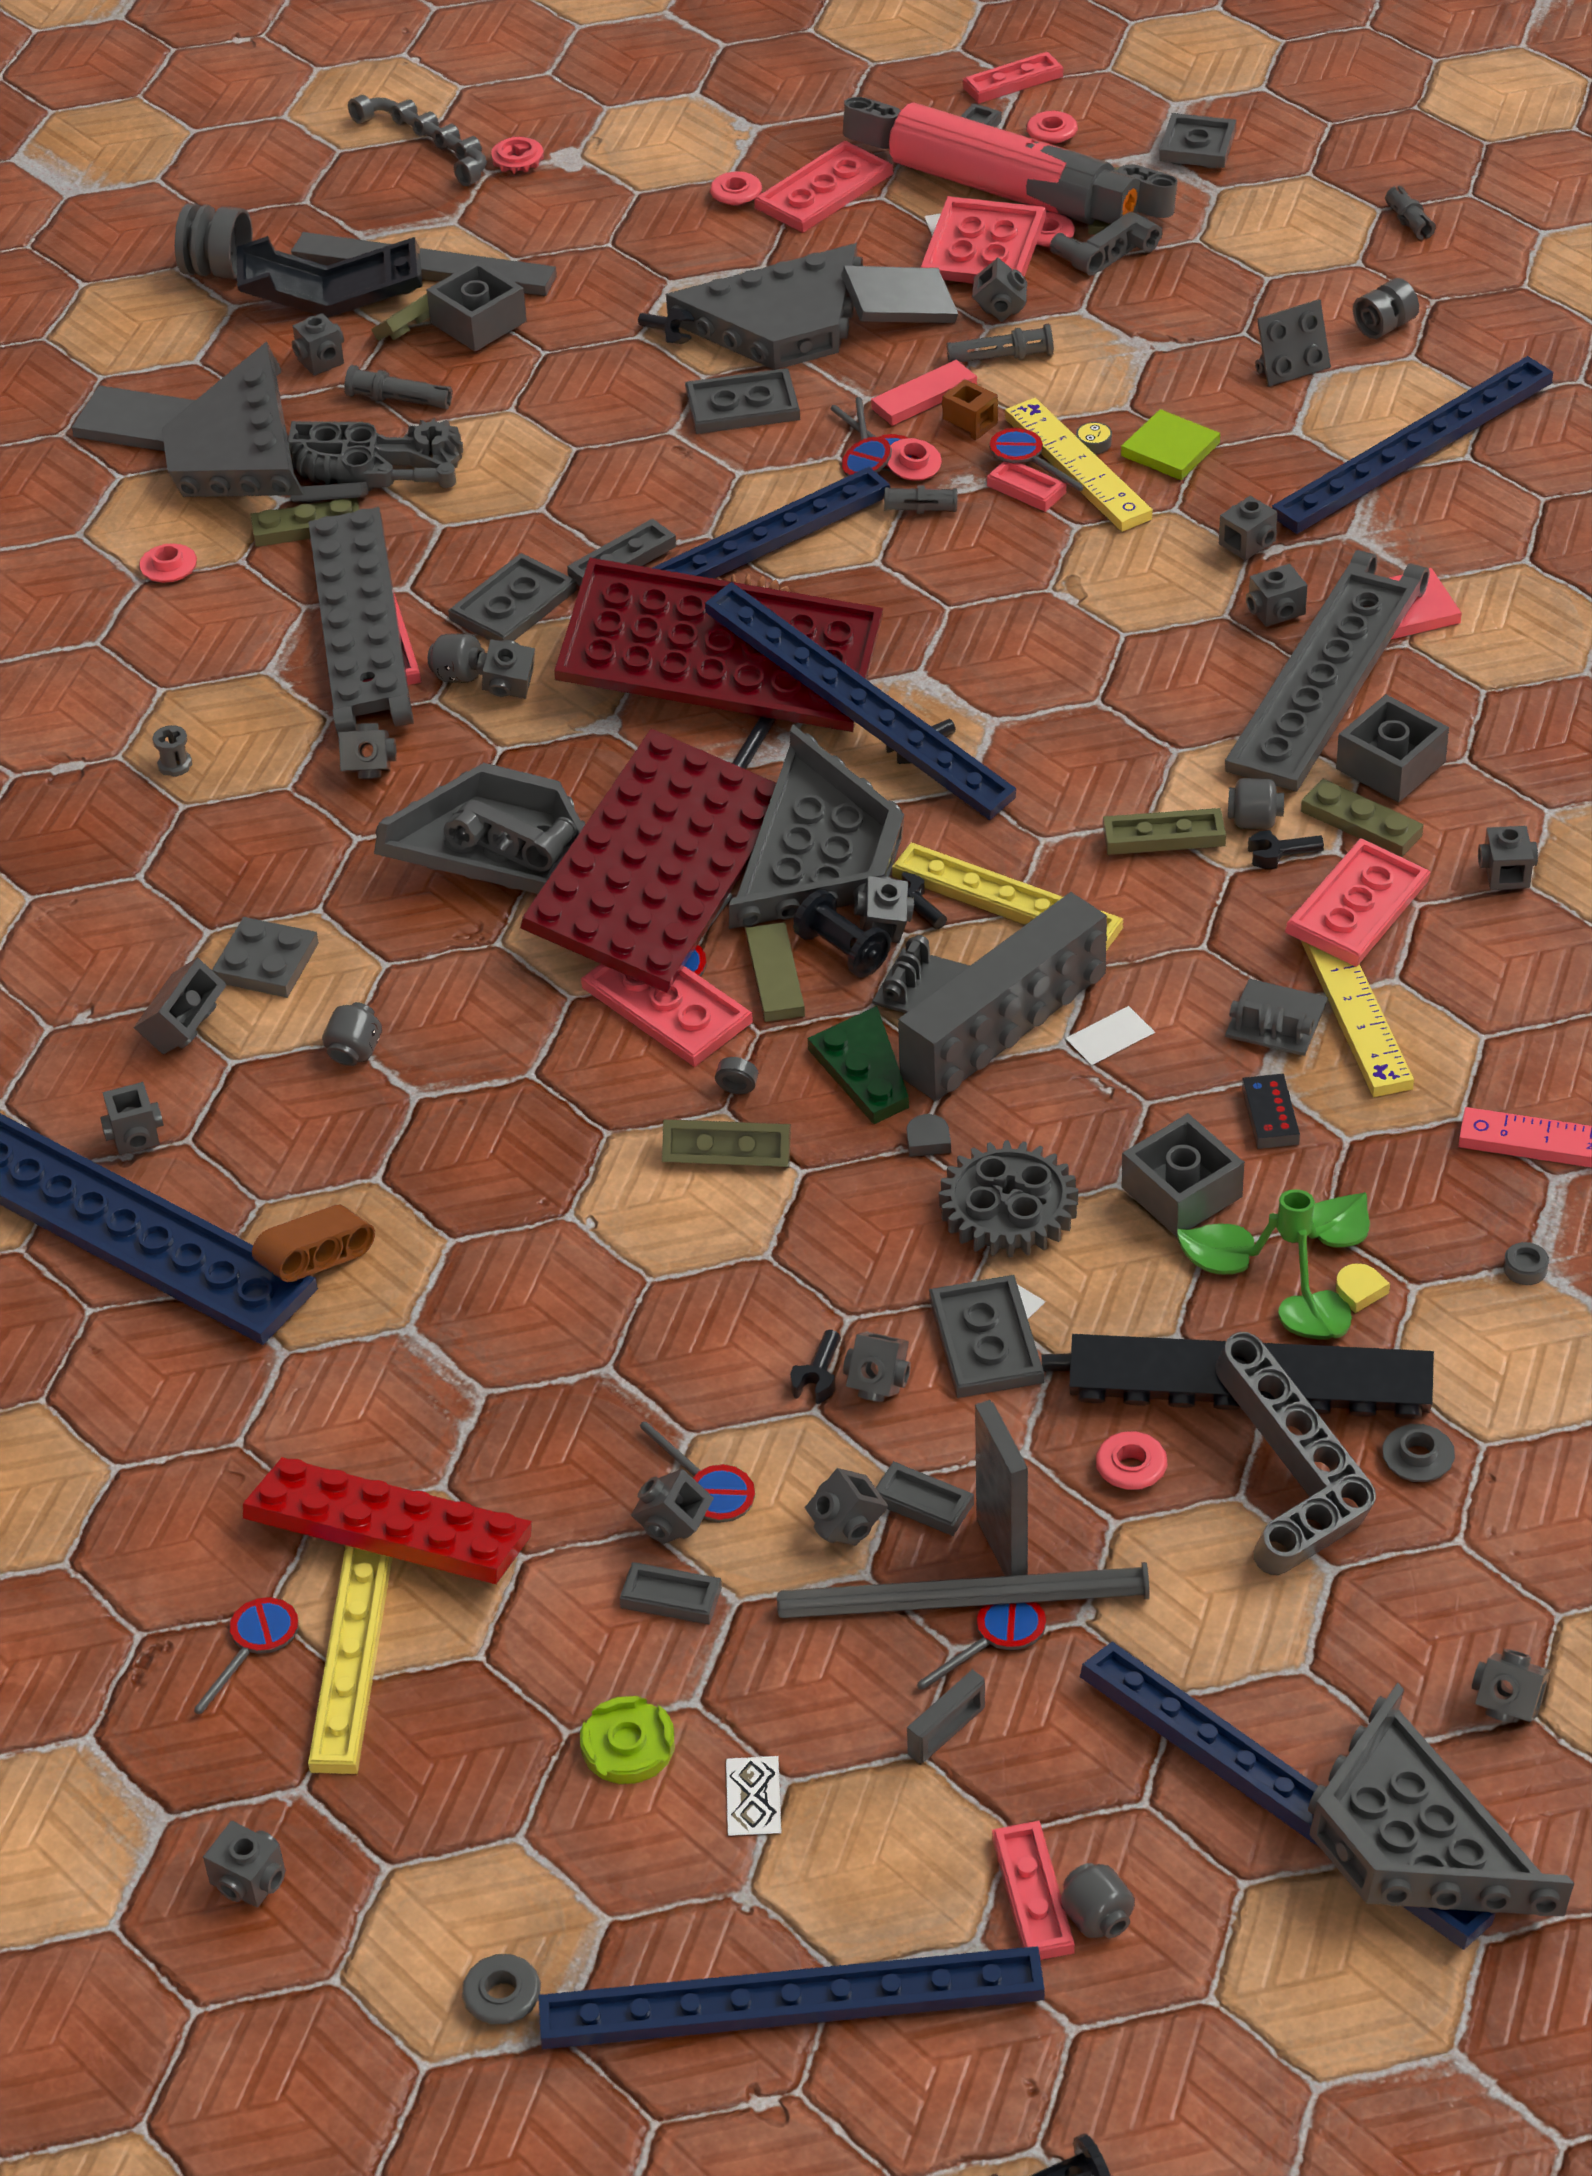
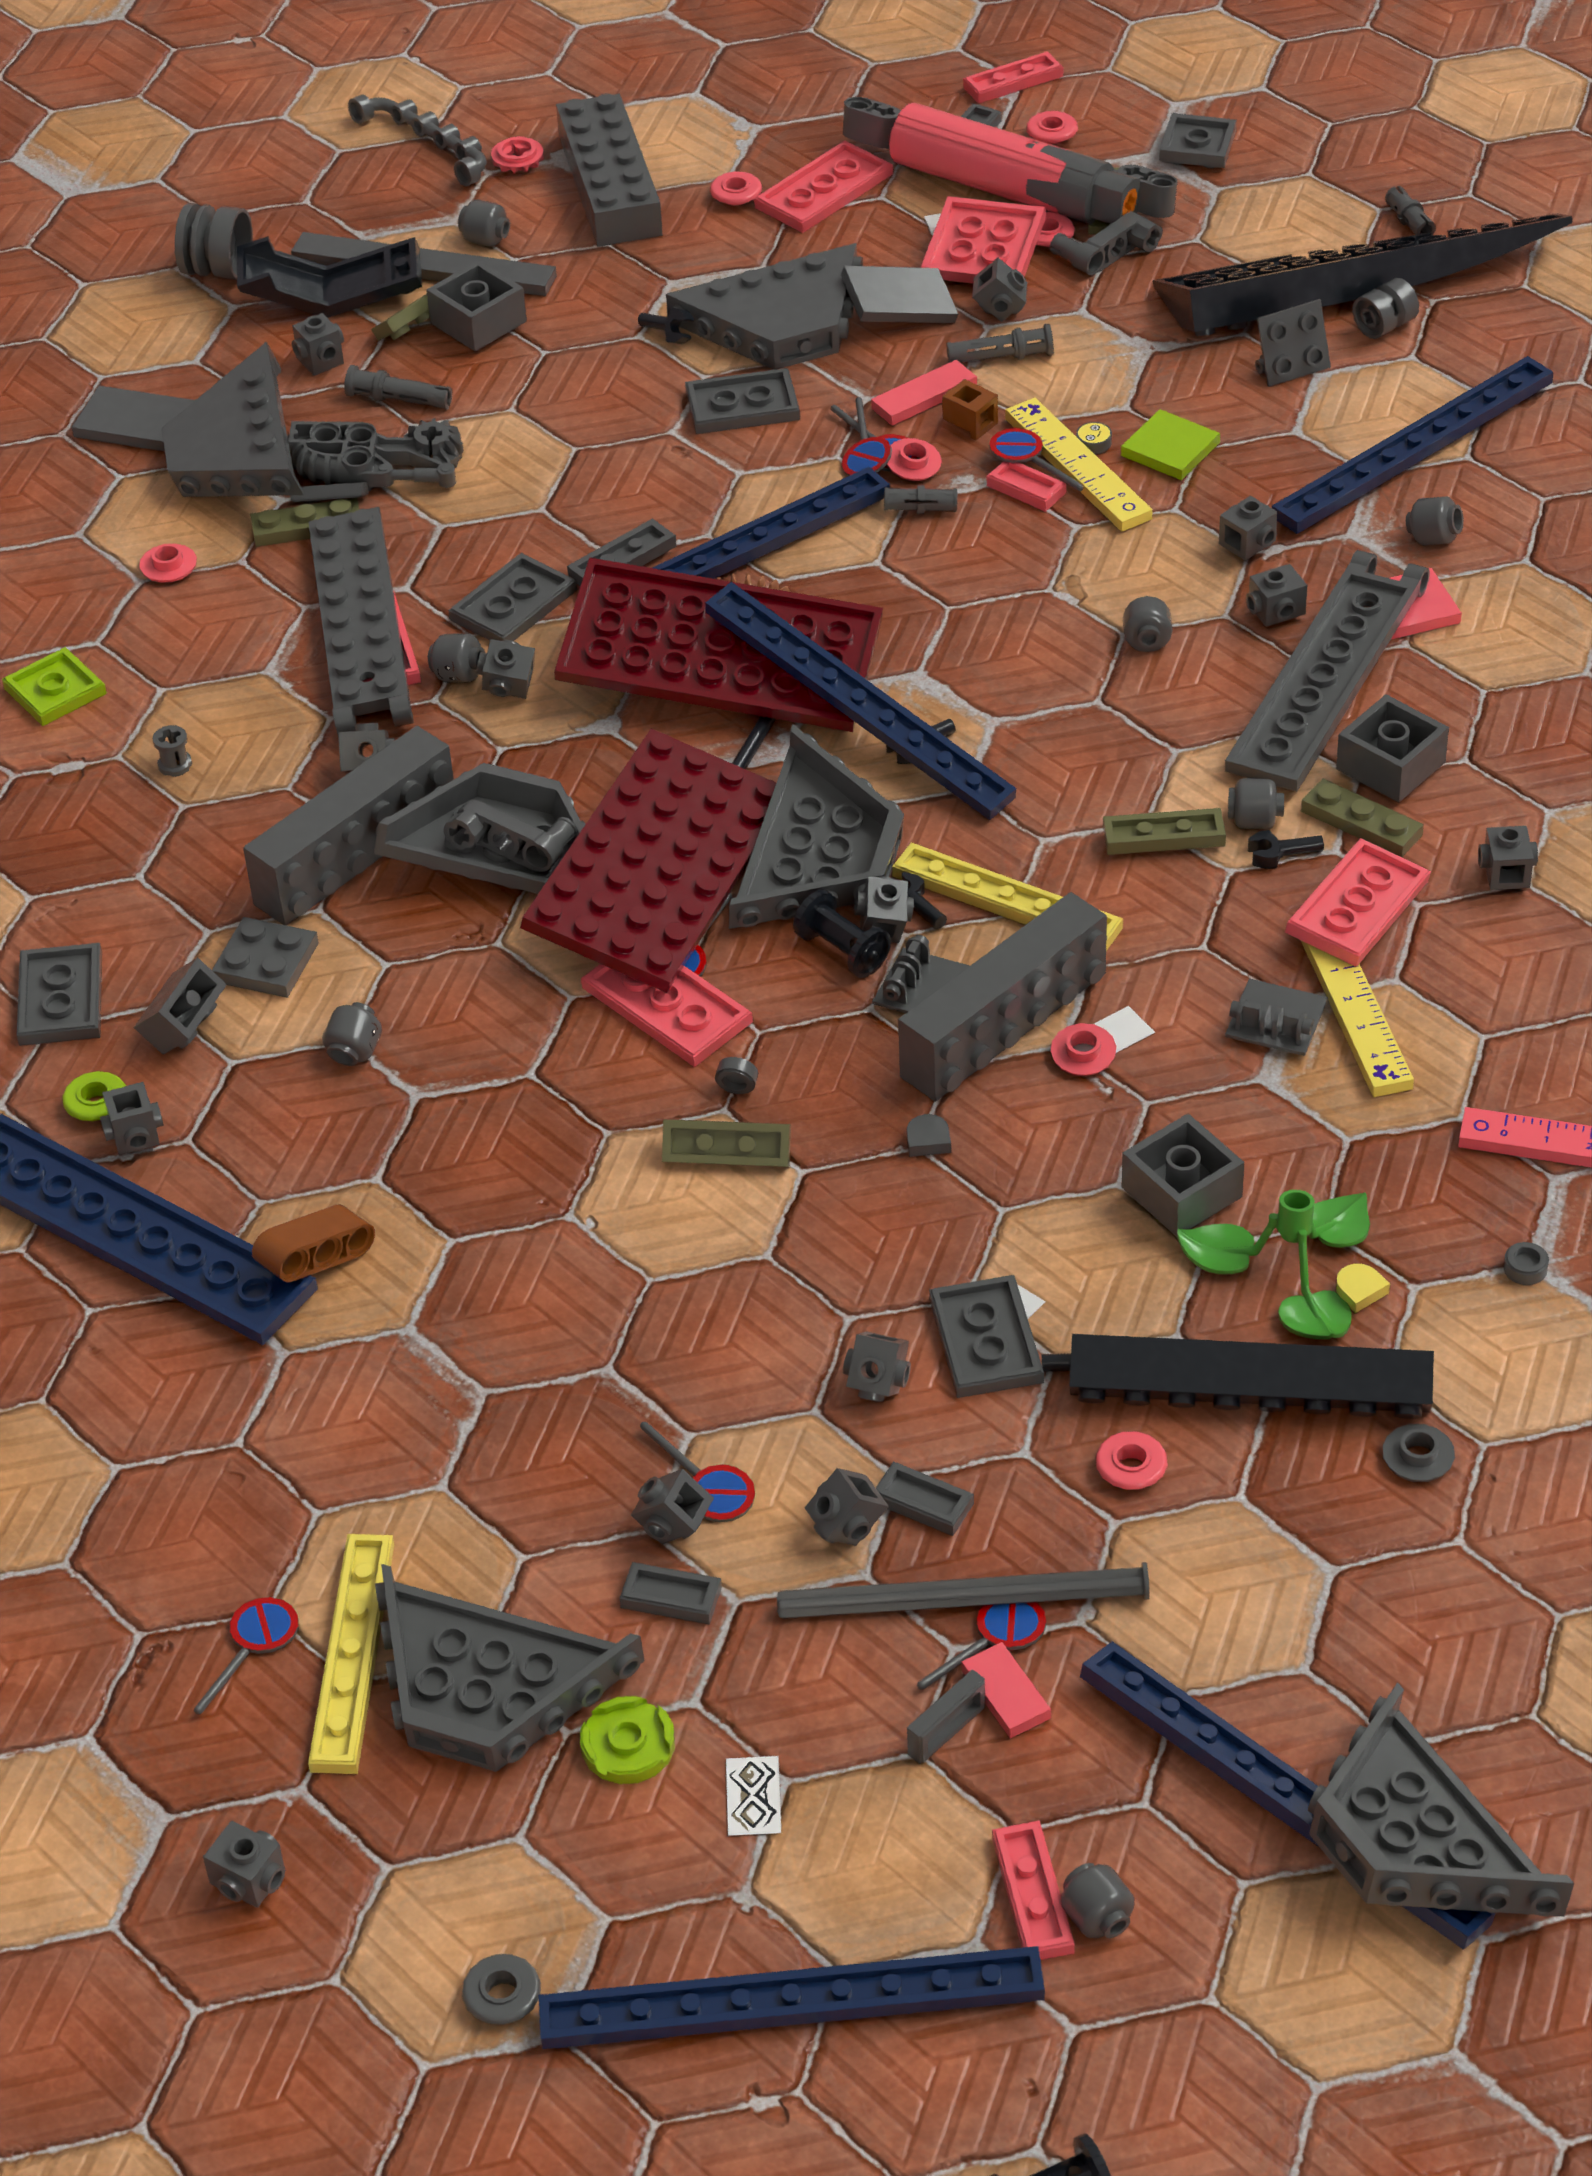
red plate [243,1457,532,1584] -> none
olive tile [746,922,805,1022] -> none
black bar [790,1330,841,1404] -> none
dark green wing [807,1006,909,1124] -> none
dark grey gear [939,1140,1078,1258] -> none
dark grey tile [975,1400,1028,1576] -> none
dark grey beam [1215,1332,1376,1575] -> none
black tile [1242,1073,1300,1149] -> none
dark grey brick [1472,1649,1551,1722] -> none
none -> lime tile [2,647,107,726]
none -> dark grey tile [17,943,102,1046]
none -> lime piece [62,1071,126,1121]
none -> dark grey brick [243,726,454,926]
none -> dark grey piece [375,1564,645,1772]
none -> dark grey head [458,199,510,247]
none -> dark grey brick [556,93,663,247]
none -> coral tile [962,1642,1051,1739]
none -> coral piece [1050,1023,1117,1077]
none -> dark grey head [1123,596,1173,652]
none -> black wedge [1153,213,1573,336]
none -> dark grey head [1406,496,1464,546]

